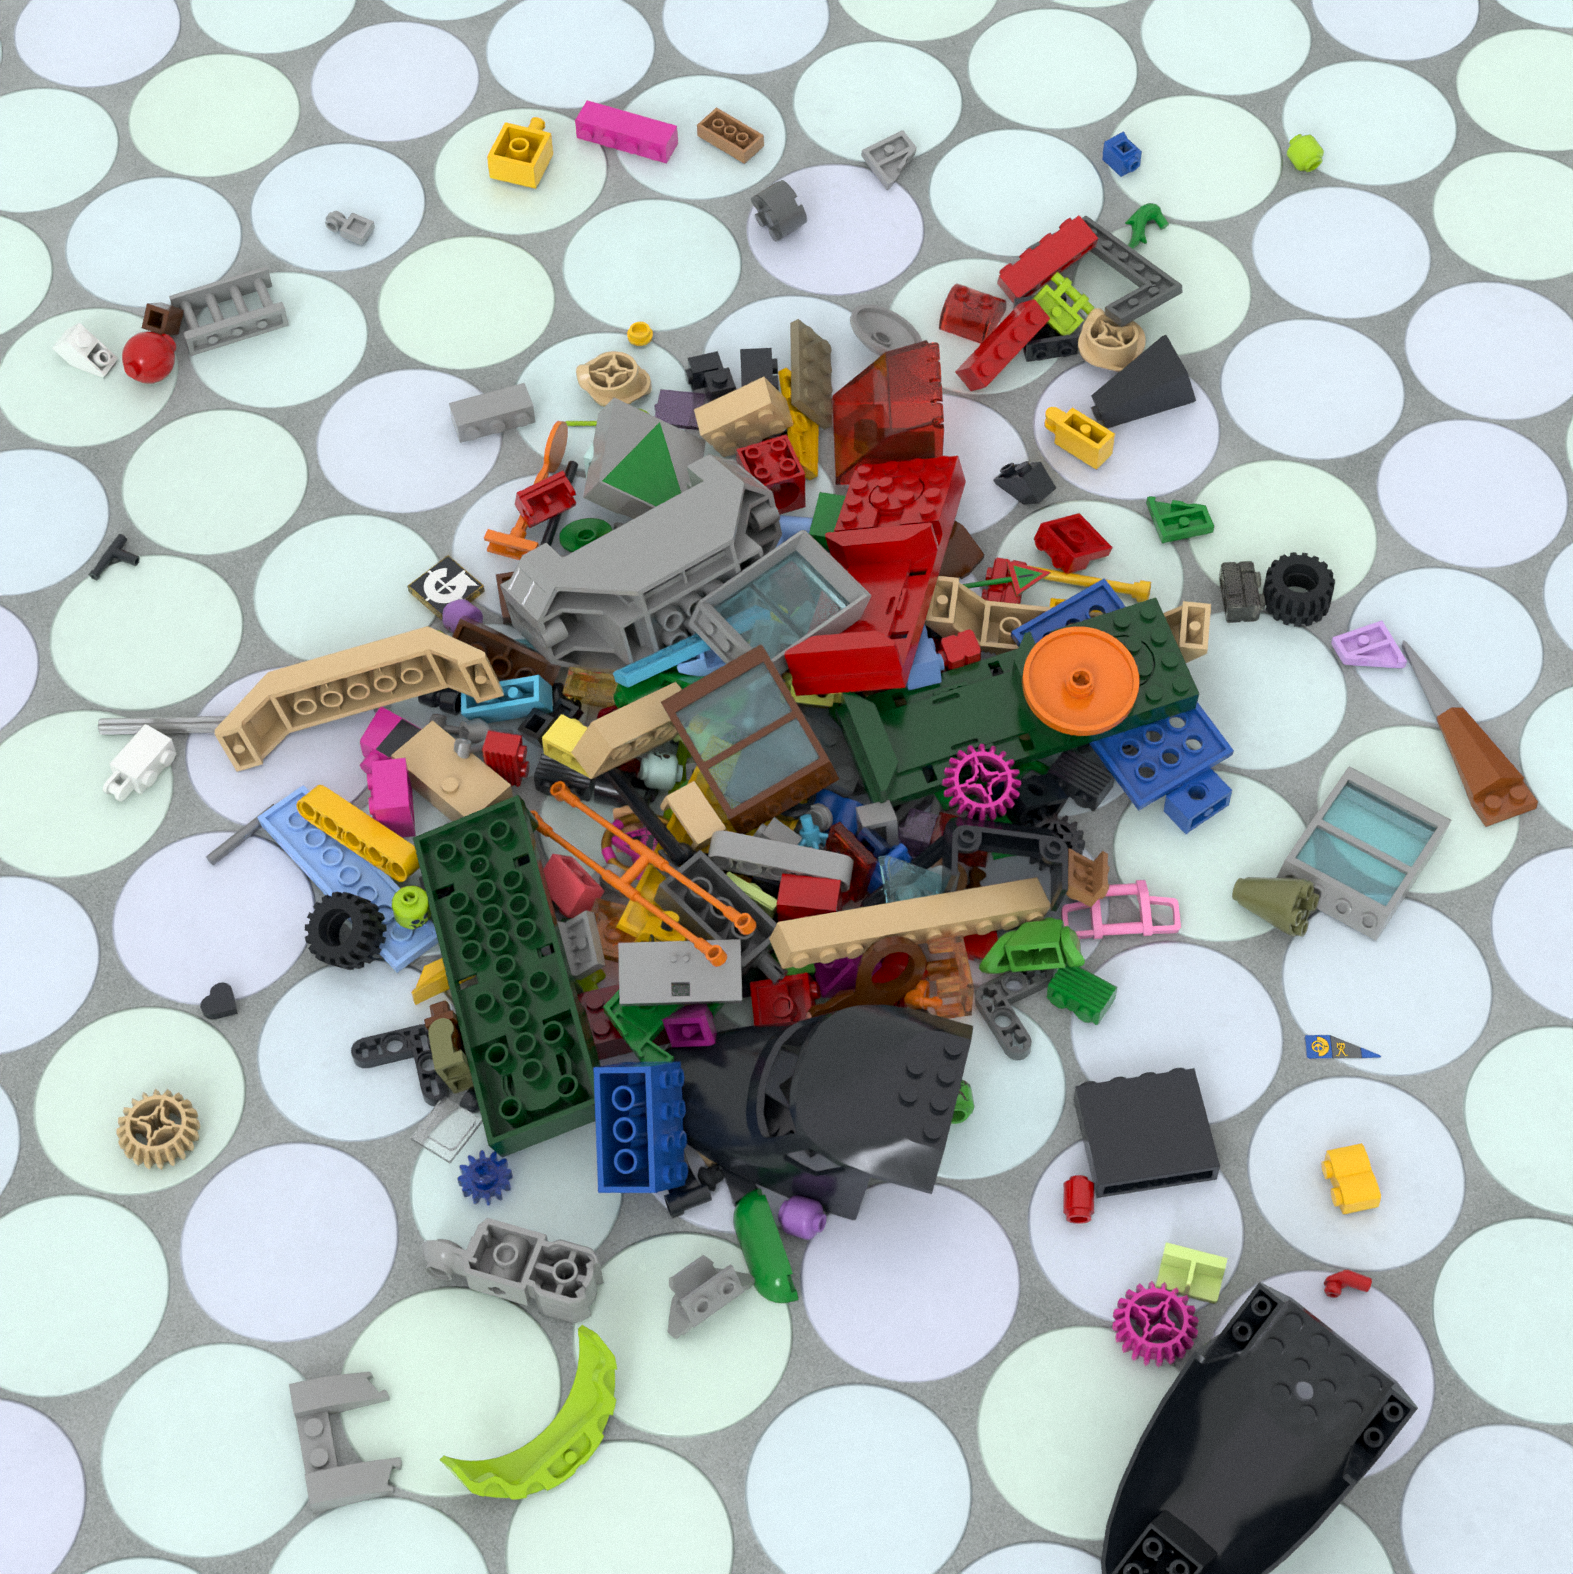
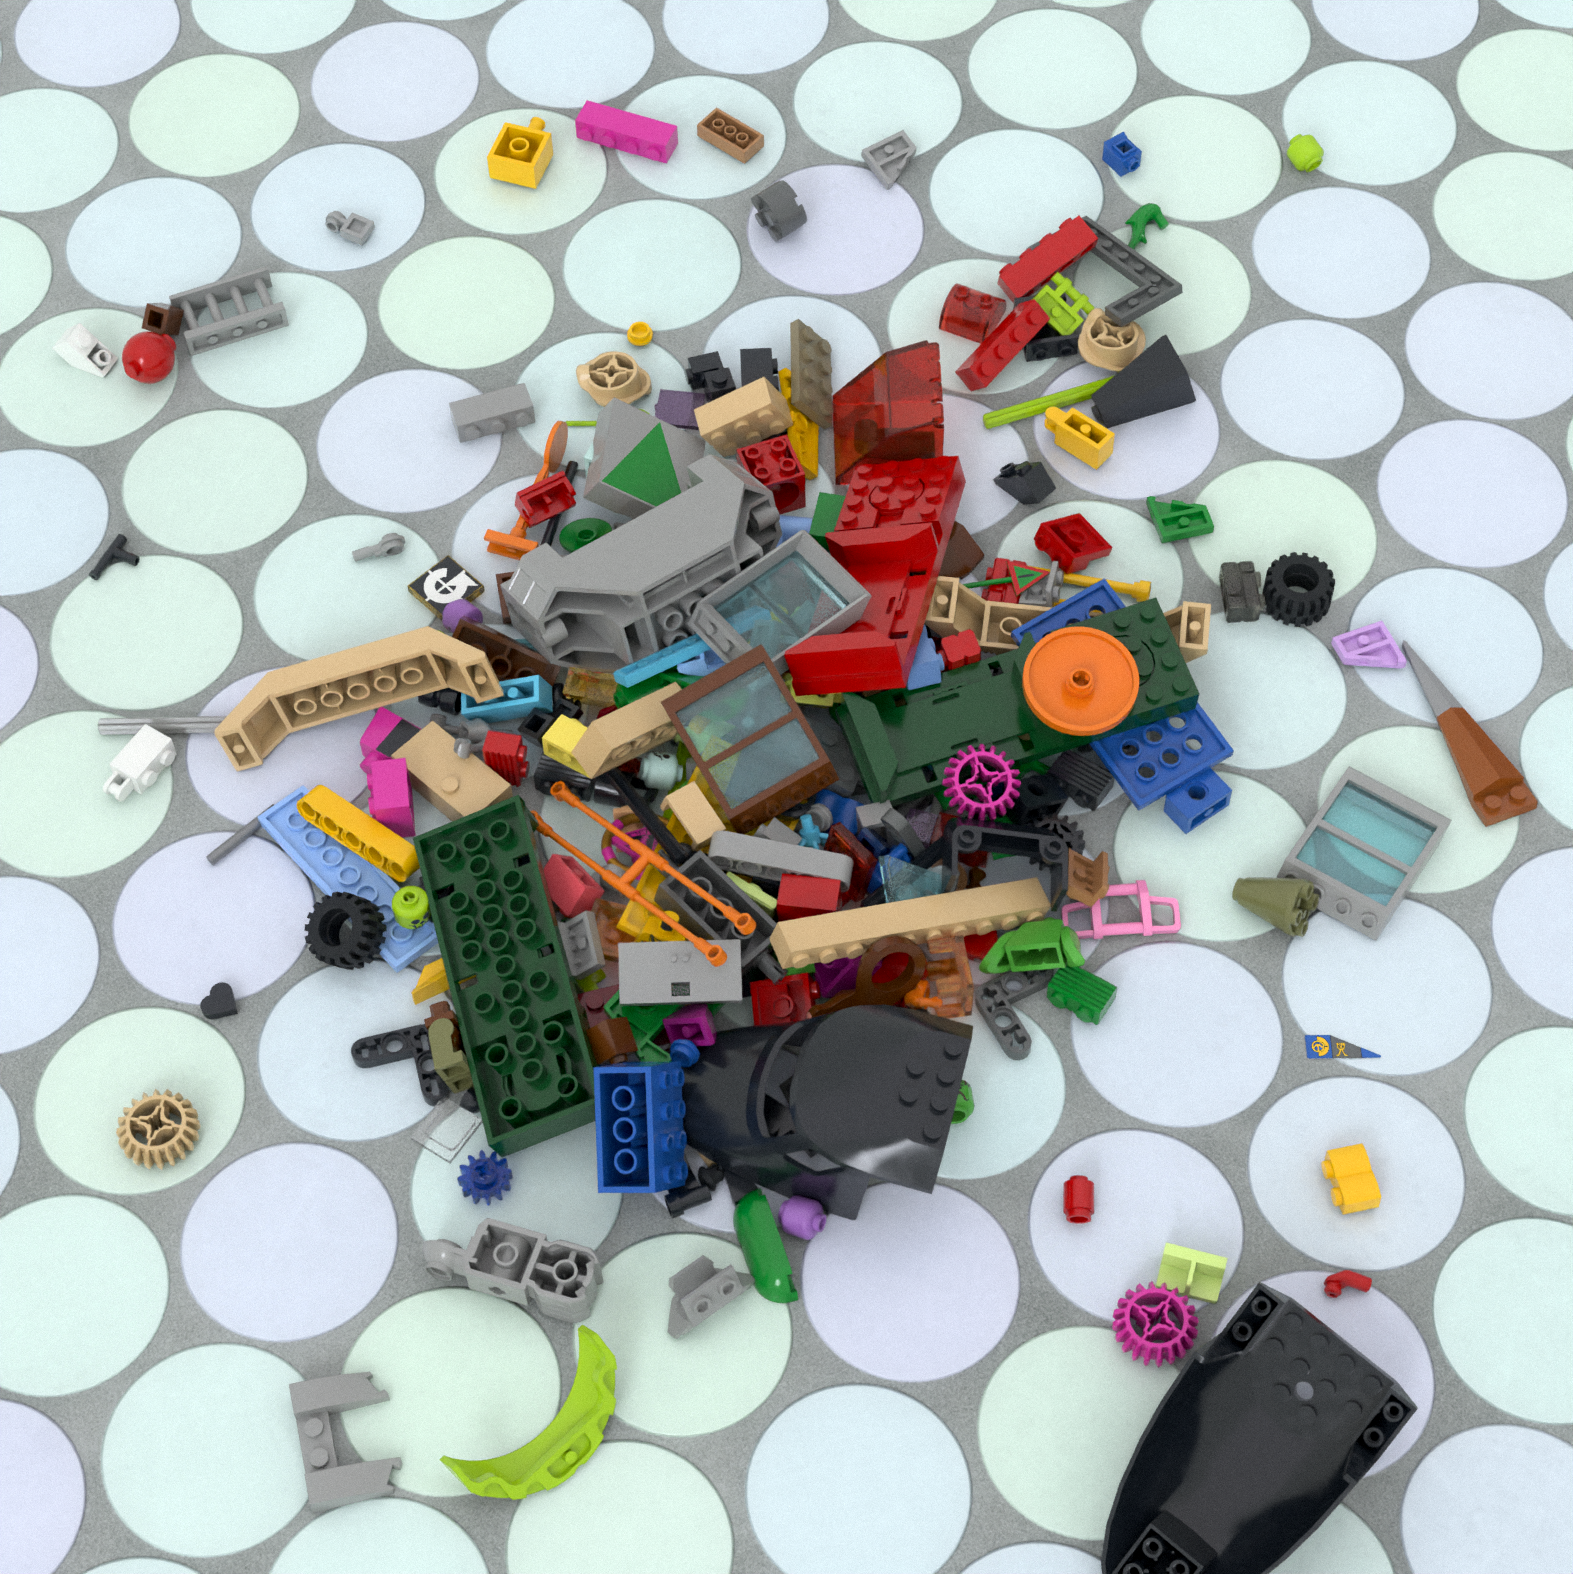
light grey dish [850,304,922,360] -> none
black brick [1073,1068,1220,1198] -> none
none -> light grey plate [352,533,405,562]
none -> reddish brown brick [586,1017,638,1065]
none -> blue plate [670,1039,700,1067]
none -> dark grey beam [880,808,926,859]
none -> lime axle [982,375,1115,429]
none -> light grey bracket [1019,561,1064,607]

